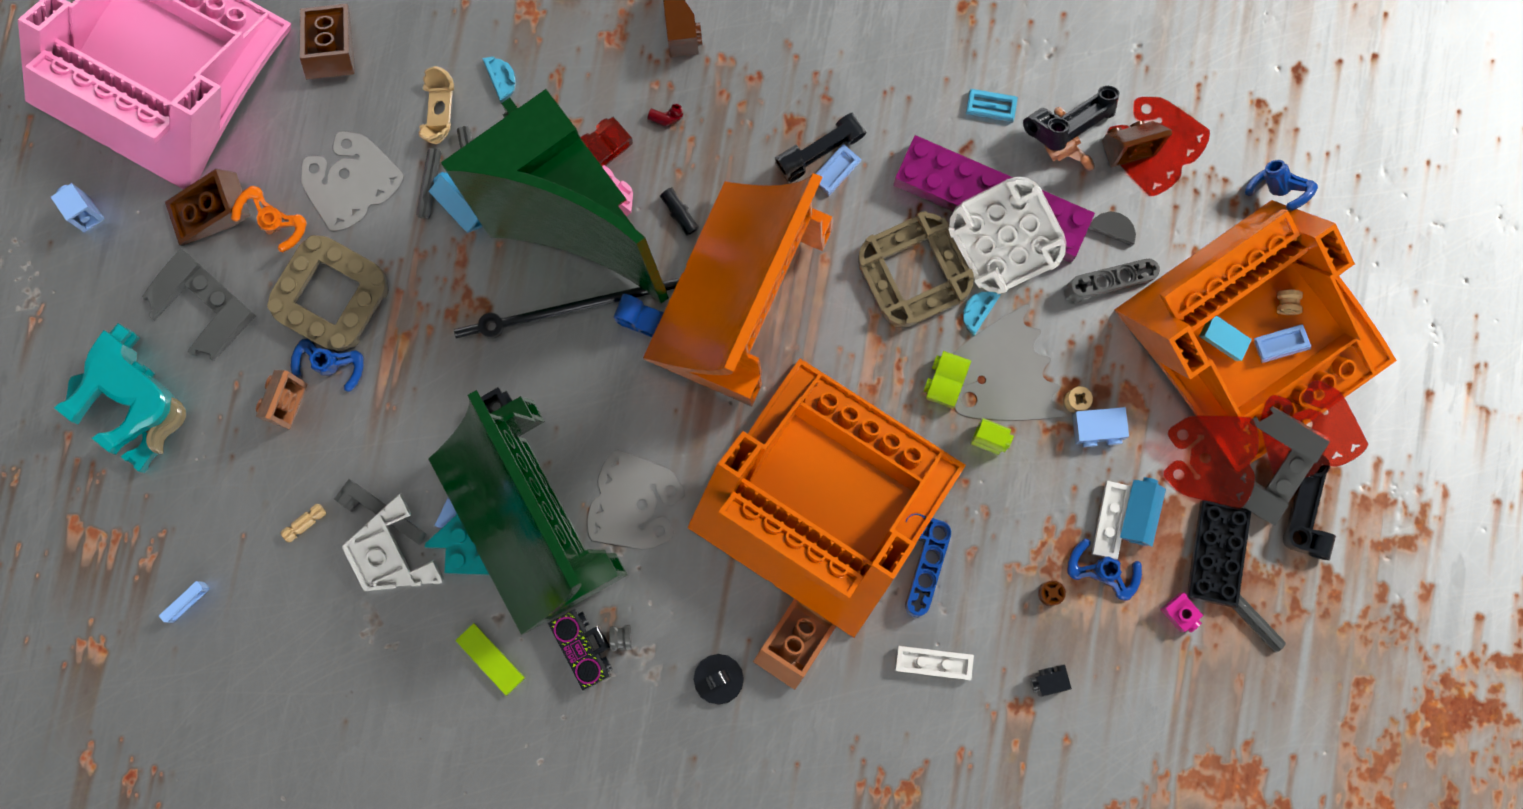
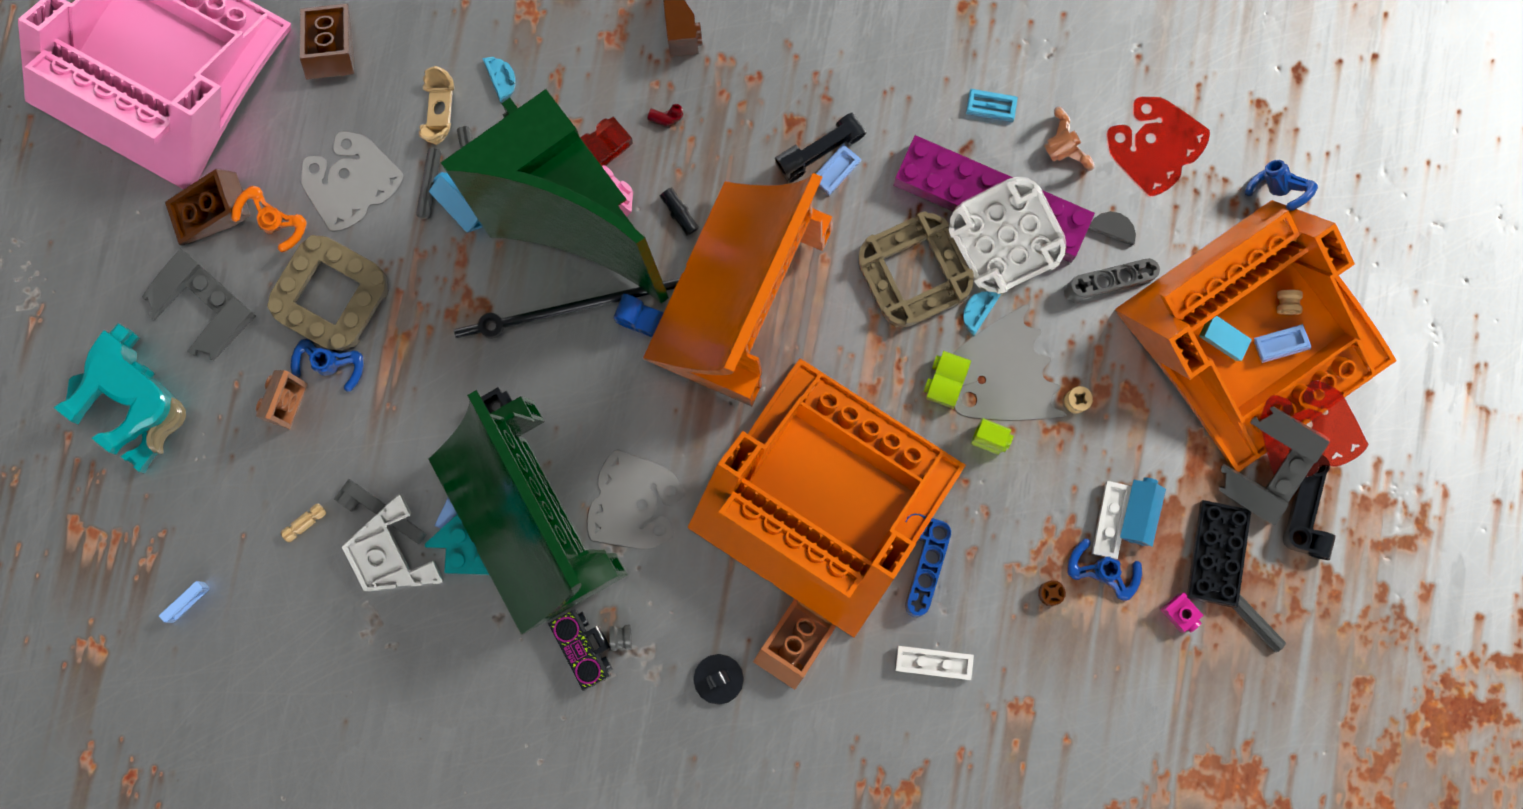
light blue brick [51,183,105,233] -> none
lime tile [455,623,525,696] -> none
black piece [1023,85,1120,151] -> none
black brick [1030,664,1071,697] -> none
light blue brick [1072,407,1129,448] -> none
reddish brown slope [1102,120,1172,168] -> none
clear red piece [1164,415,1259,508] -> none

